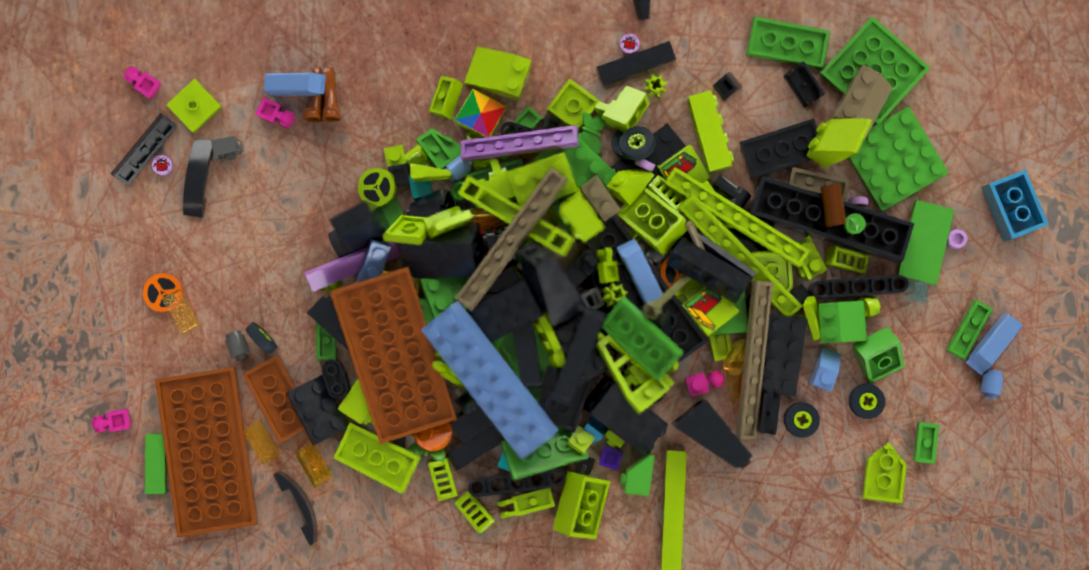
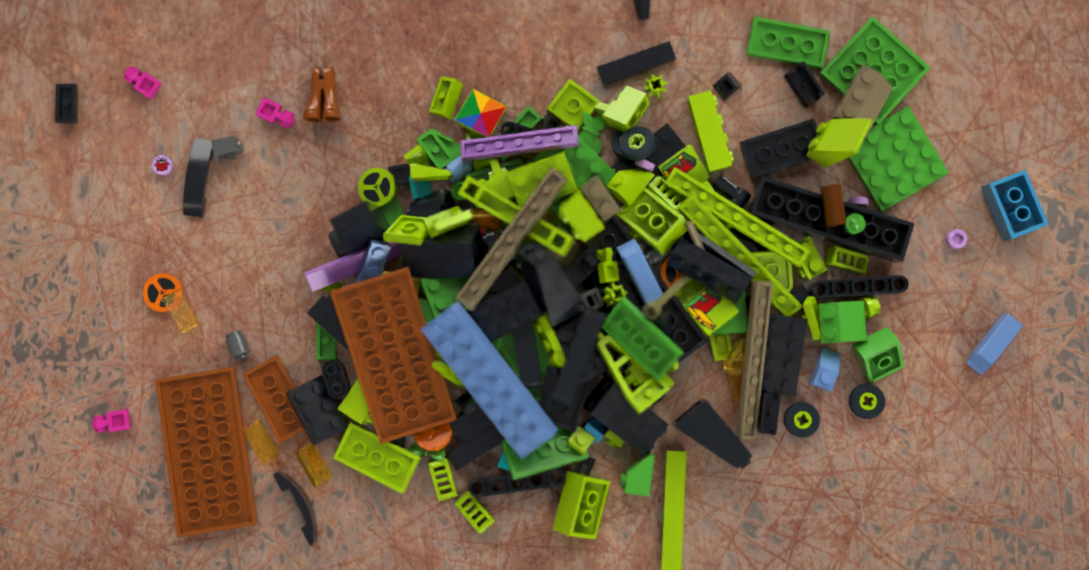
black plate [111,113,177,186] -> none
bright green tile [145,434,167,494] -> none
lime plate [167,78,223,134] -> none
black bush [245,322,277,354] -> none
medium blue piece [264,73,326,96] -> none
lime plate [383,144,407,167] -> none
lime slope [464,46,532,102] -> none
lime hinge [497,488,555,519] -> none
dark purple plate [598,445,623,471] -> none
tile [620,34,639,55] -> none
dark pink plate [685,370,725,397] -> none
dark tan plate [788,167,850,200] -> none
lime tile [862,442,907,504] -> none
bright green tile [897,200,954,286] -> none
clear light blue tile [906,282,928,303] -> none
bright green plate [913,422,939,464] -> none
bright green tile [946,299,993,360] -> none
medium blue brick [980,369,1004,399] -> none
none -> black plate [55,84,78,124]

